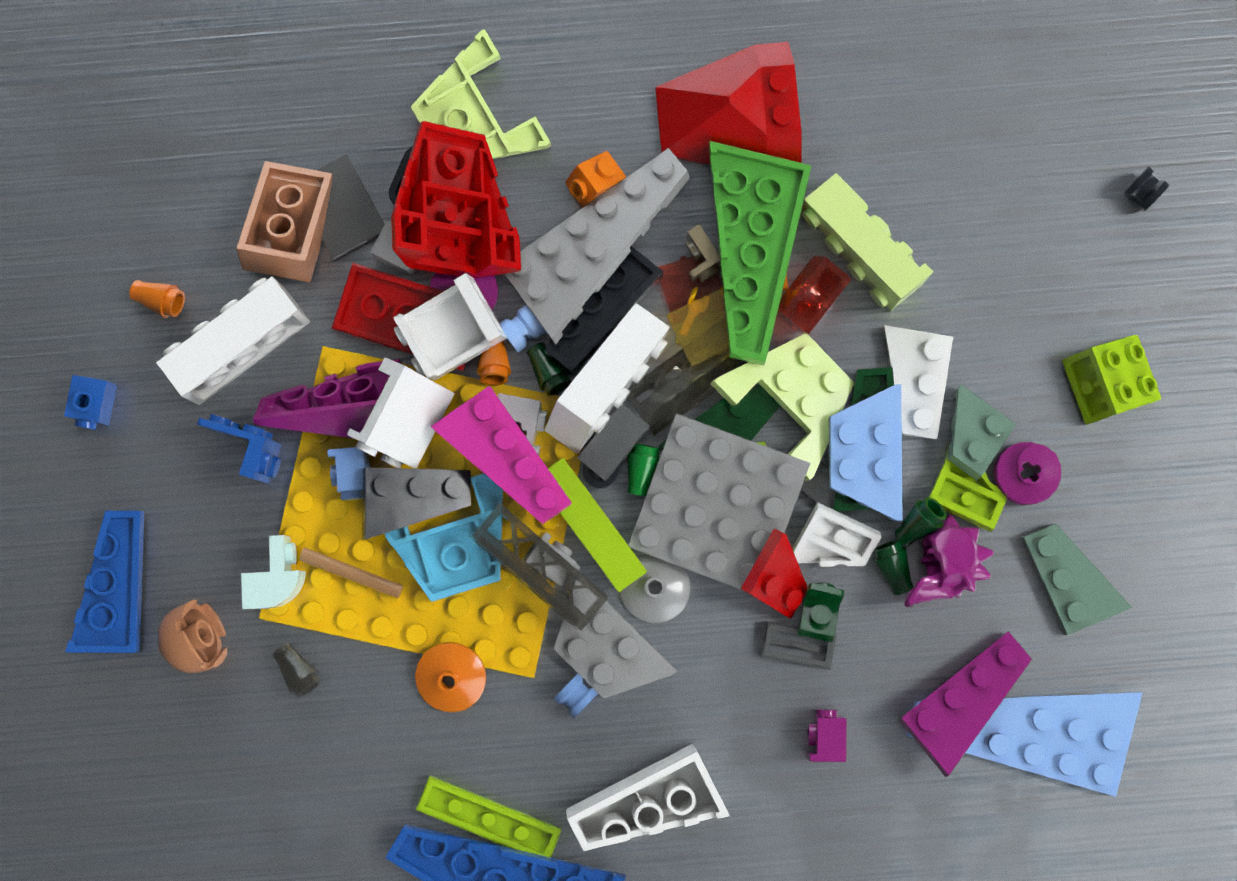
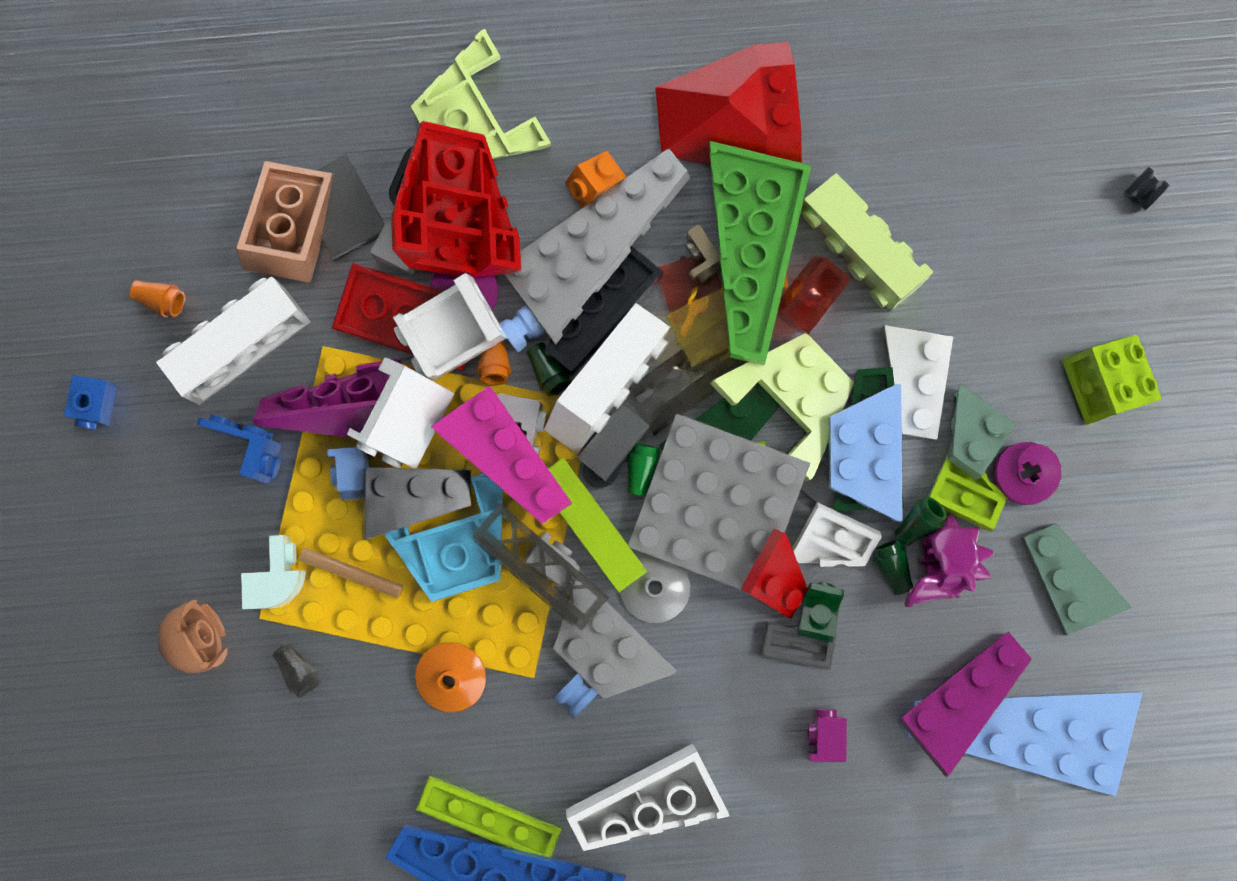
blue wing [65,511,144,653] -> none

